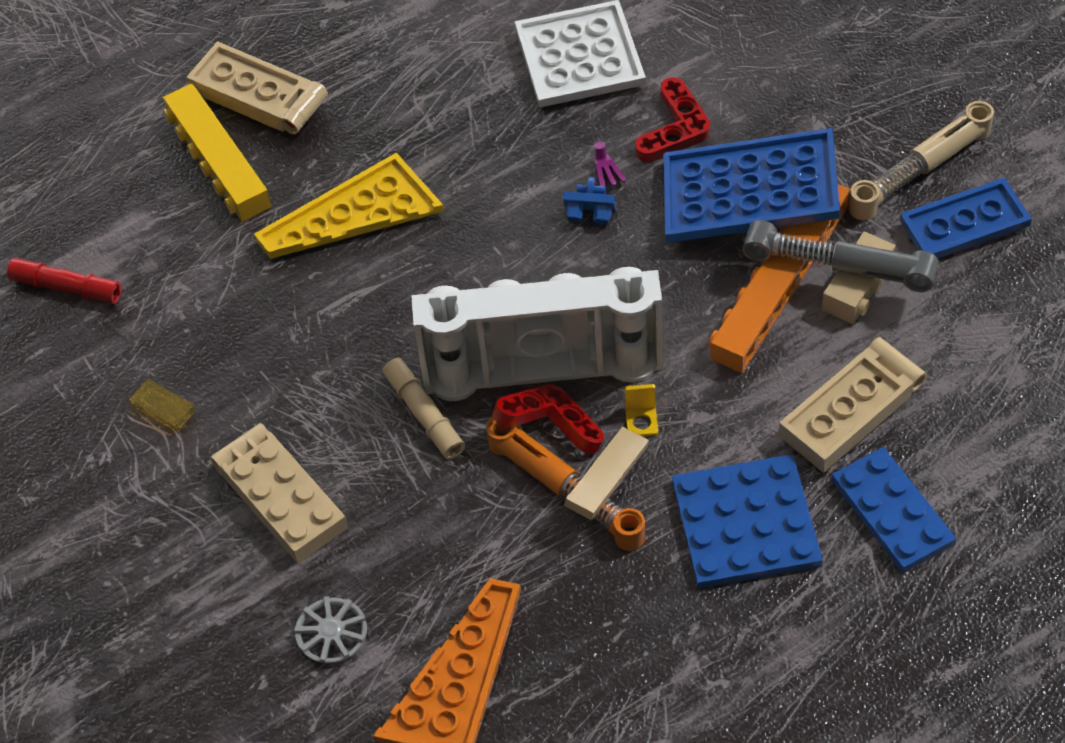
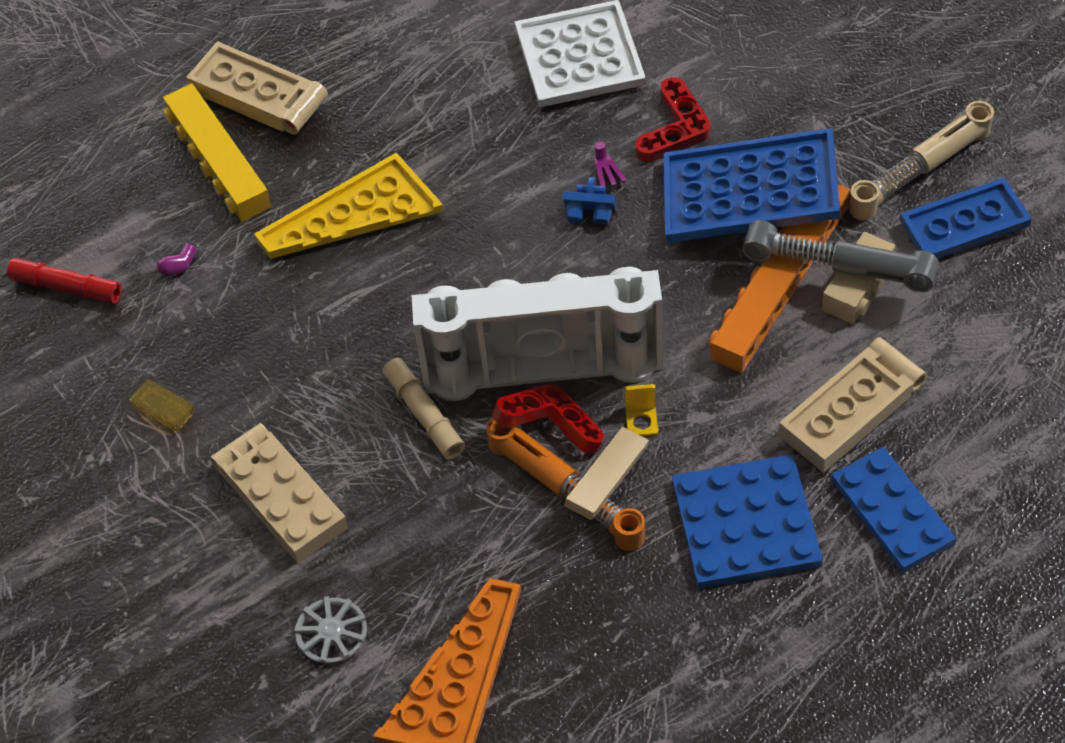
none -> magenta arm [157,244,197,275]

